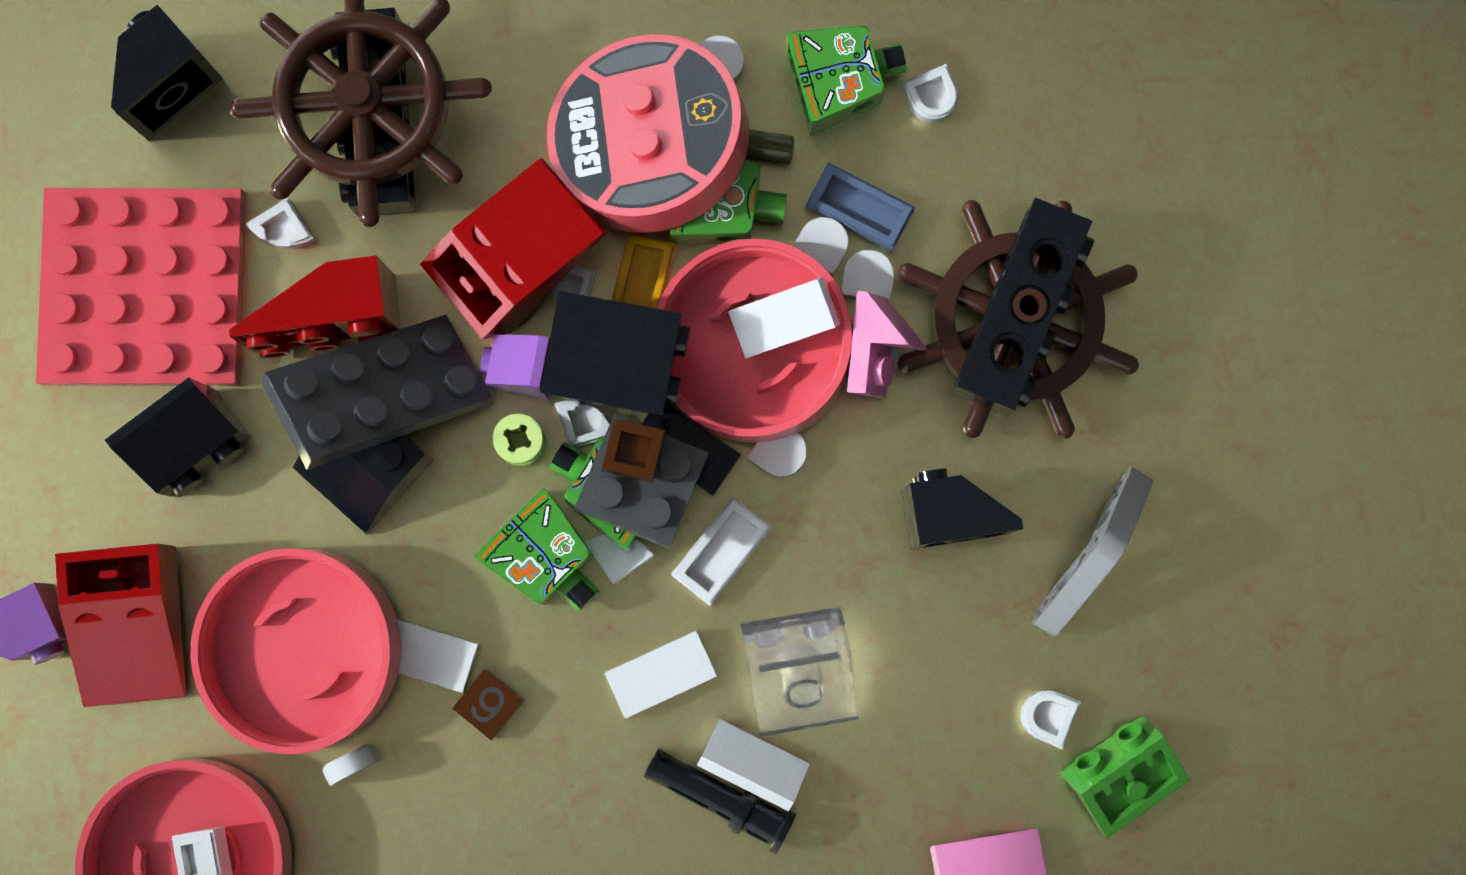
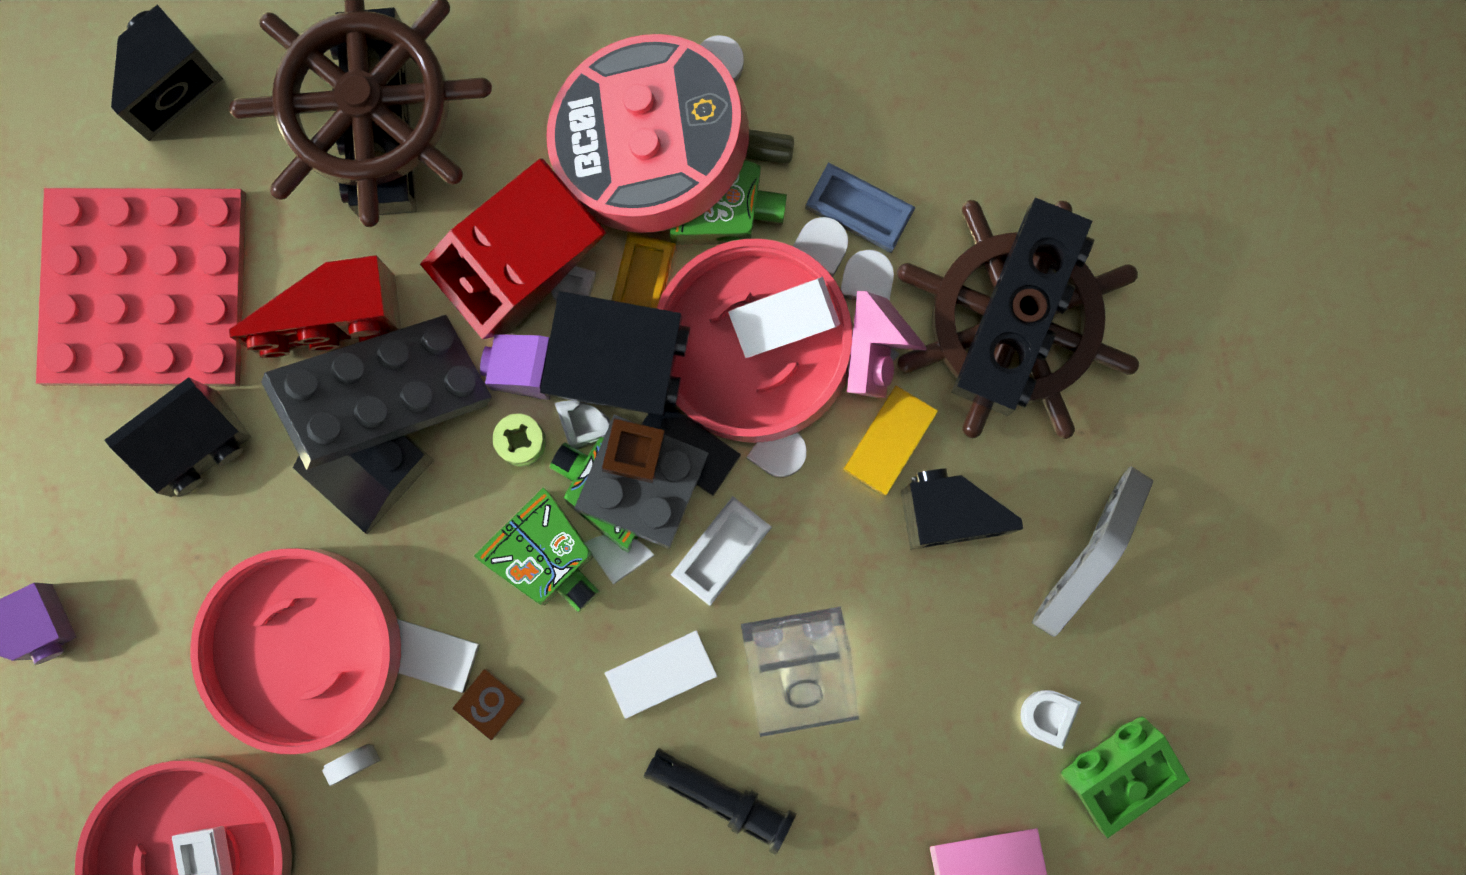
red slope [55,543,187,707] -> none
white tile [246,198,317,249] -> none
white tile [697,719,810,811] -> none
bright green torso [786,26,907,135] -> none
white tile [900,64,958,123] -> none
none -> yellow tile [843,385,938,496]

